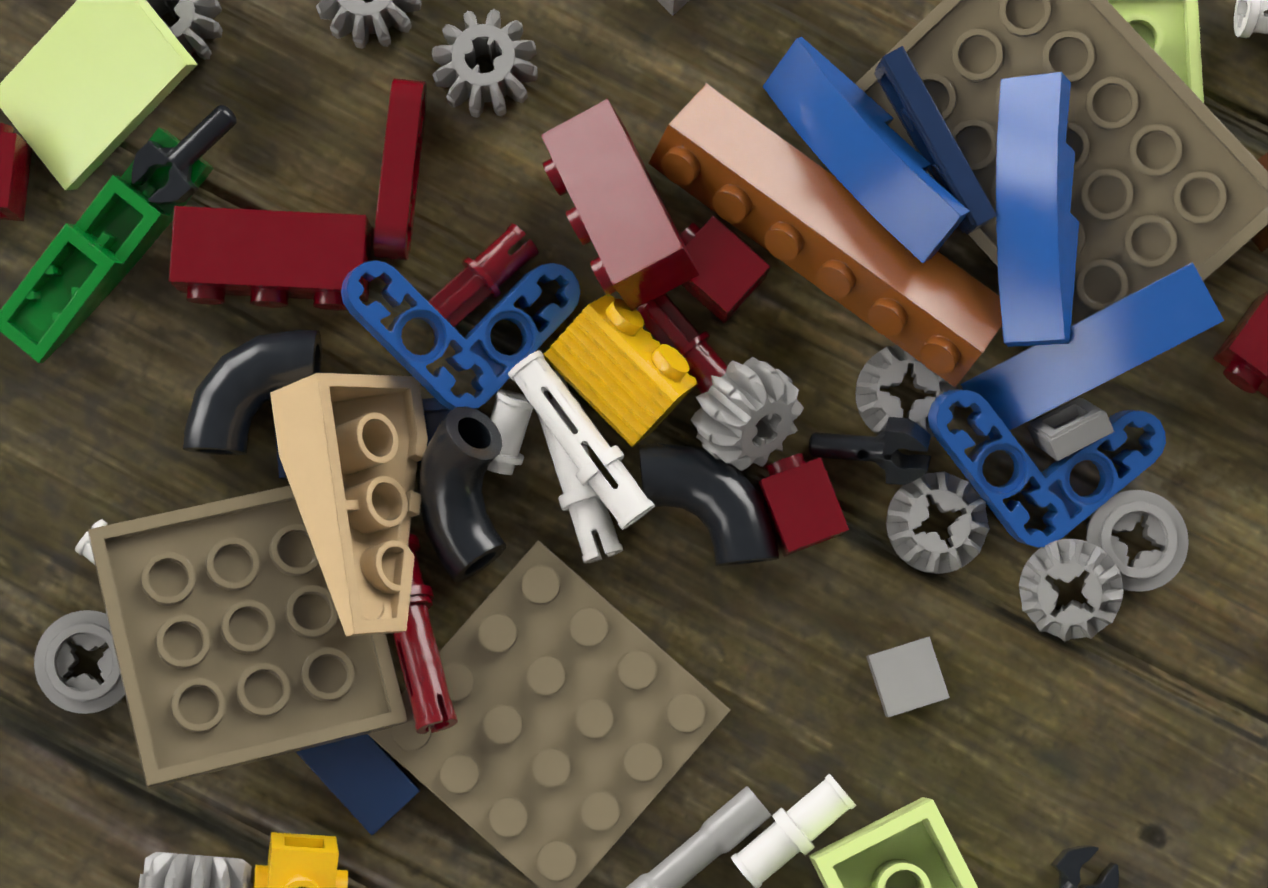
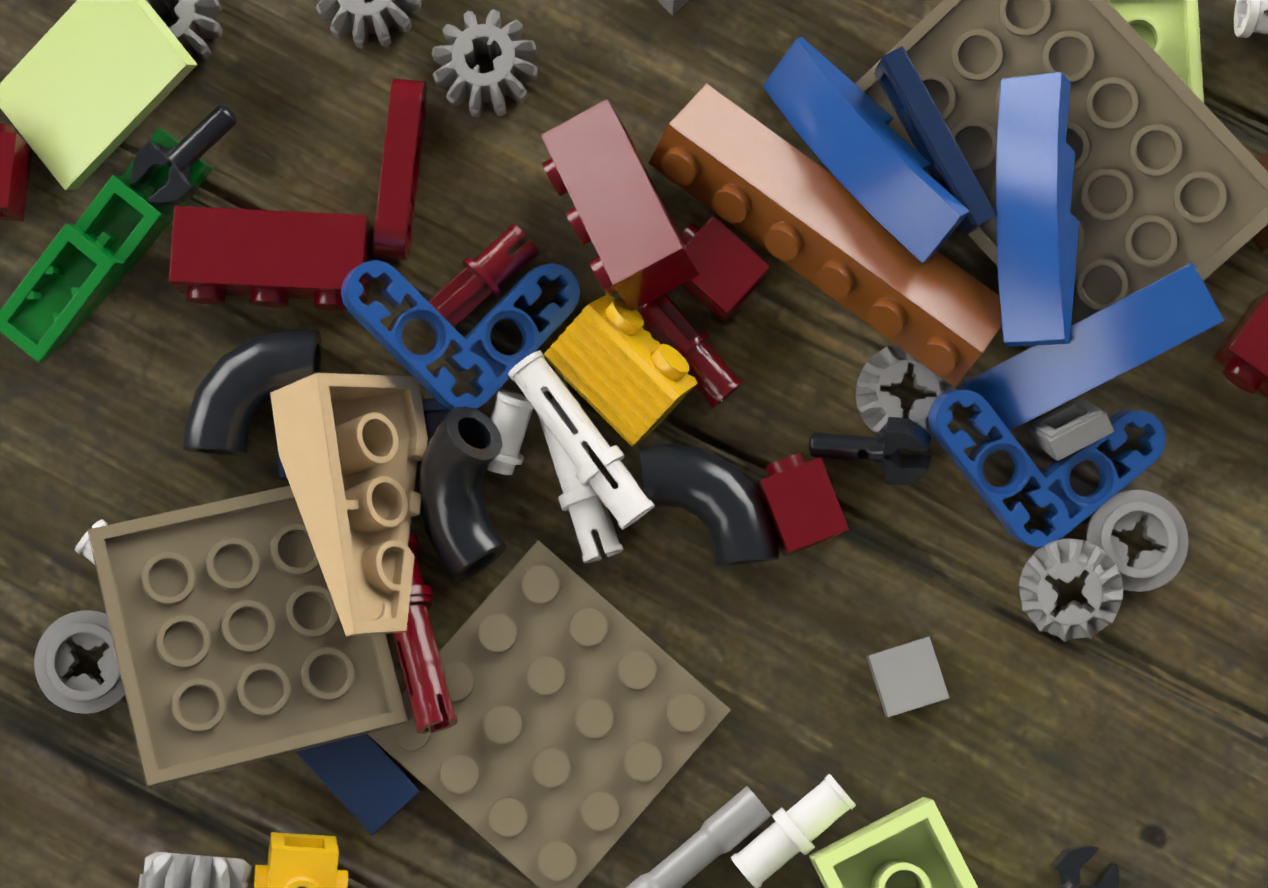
light grey gear [691,357,804,471] -> none
light grey gear [886,471,990,574] -> none

